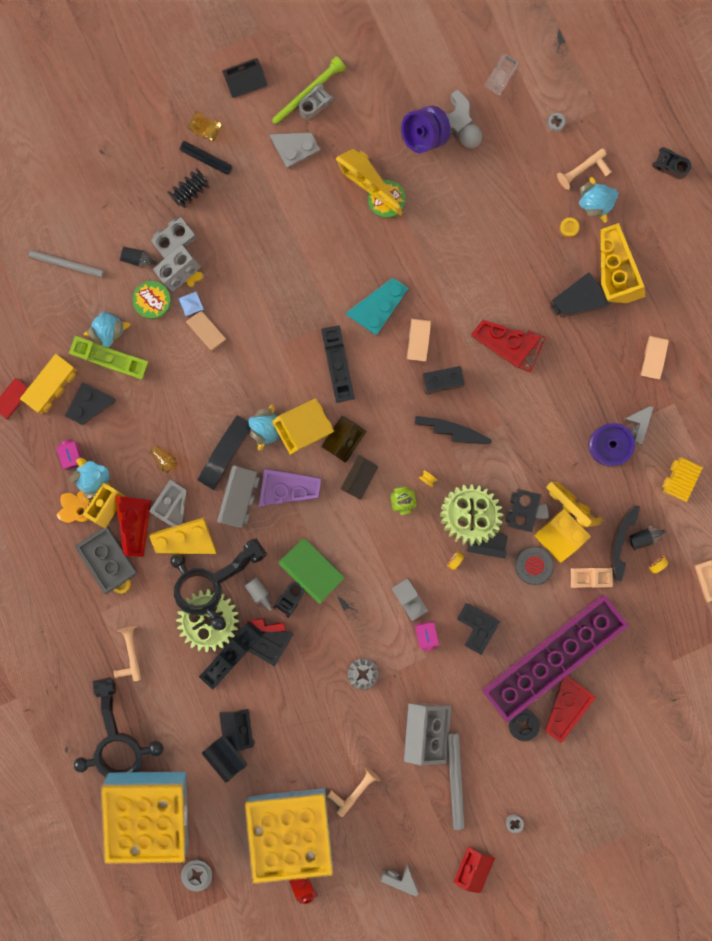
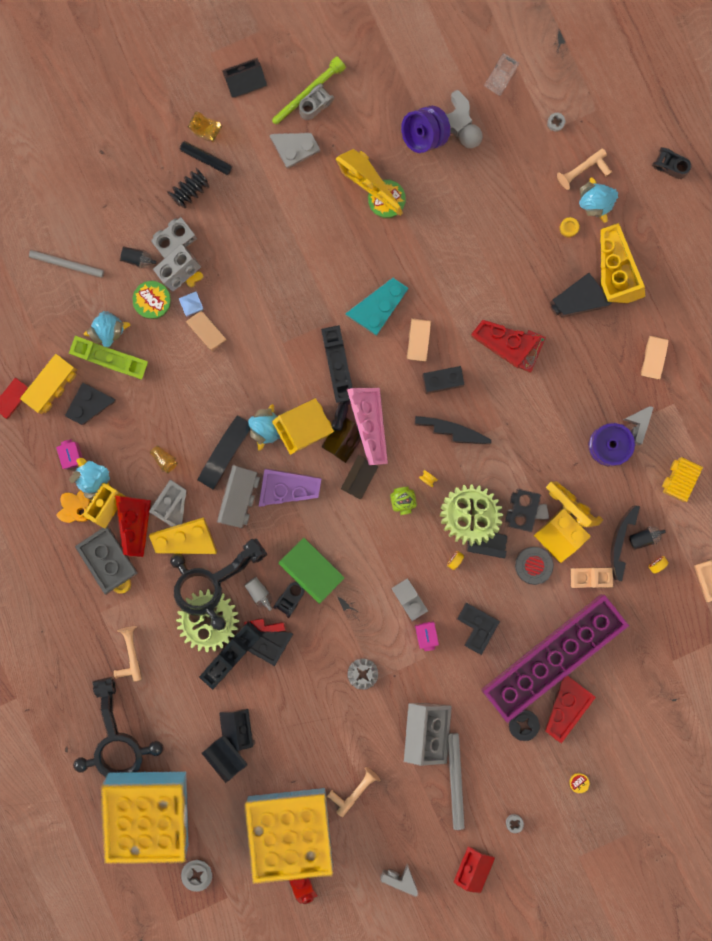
none -> black axle [331,401,351,431]
none -> bright pink wing [347,388,388,465]
none -> tile [569,773,590,793]

